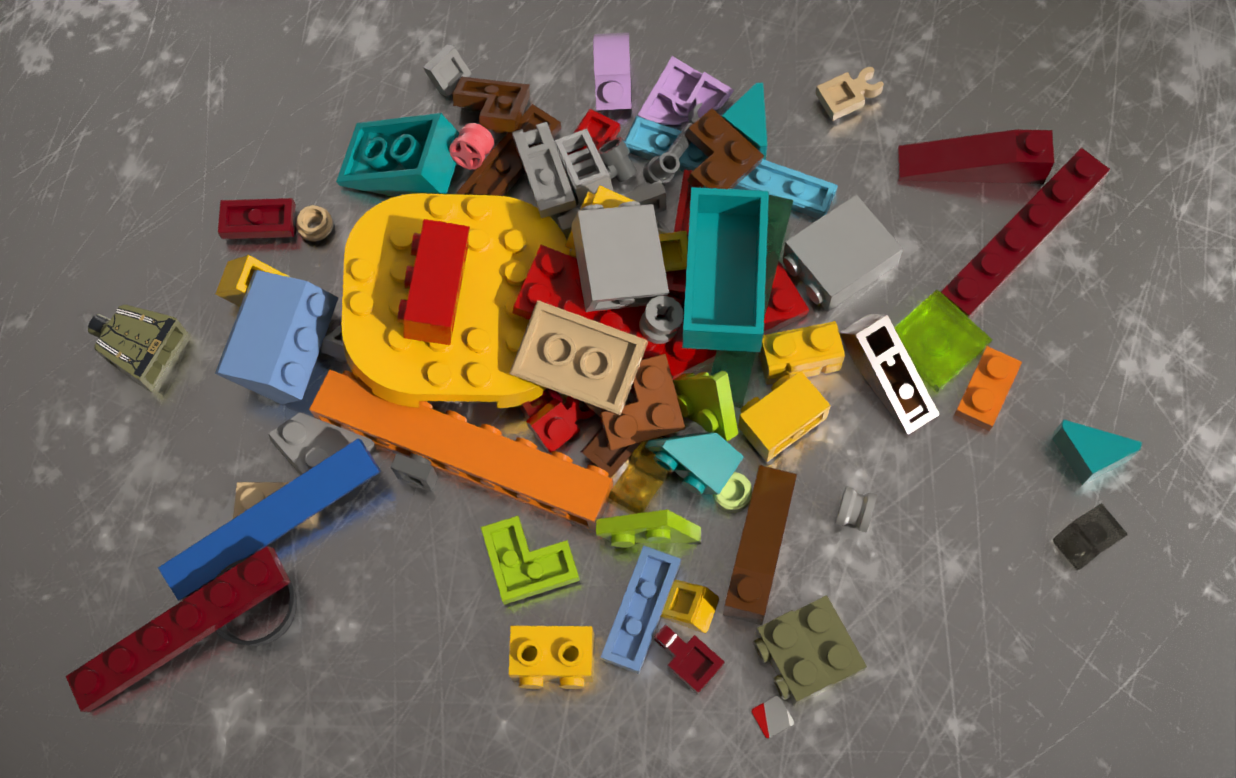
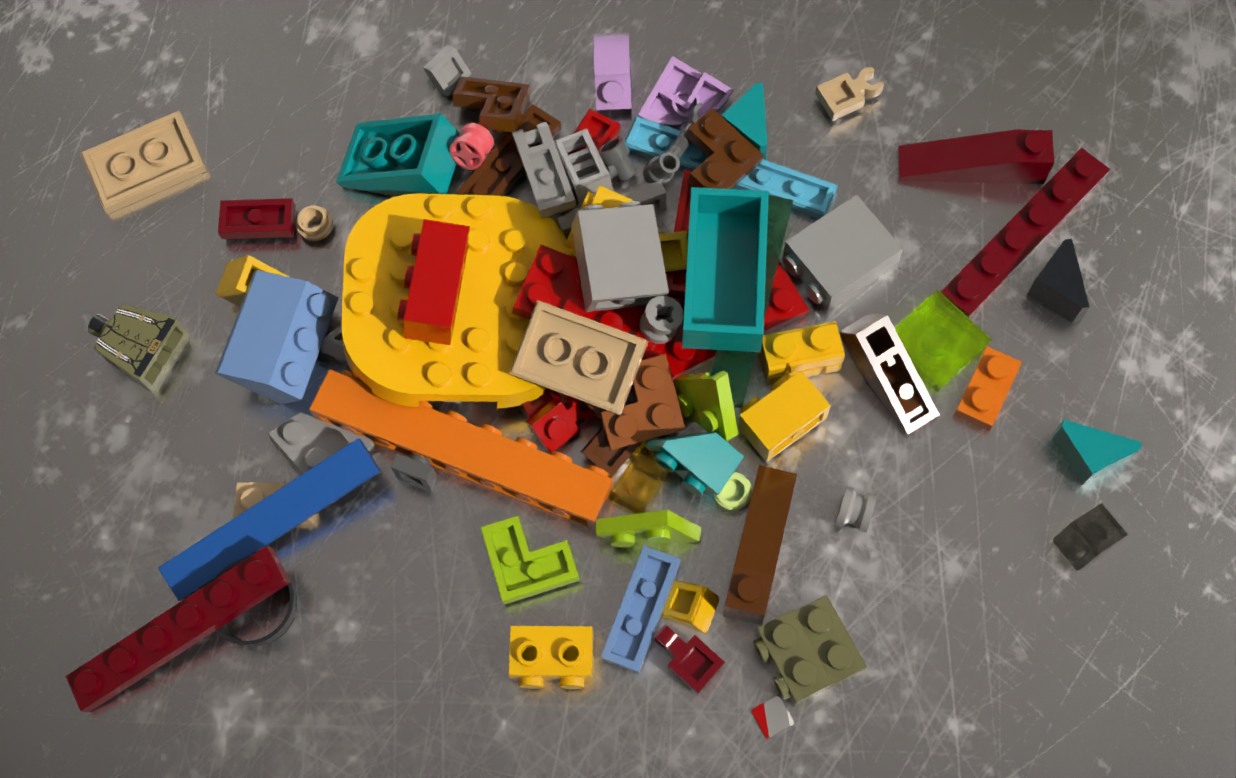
none -> tan tile [80,110,207,214]
none -> black slope [1027,239,1090,323]

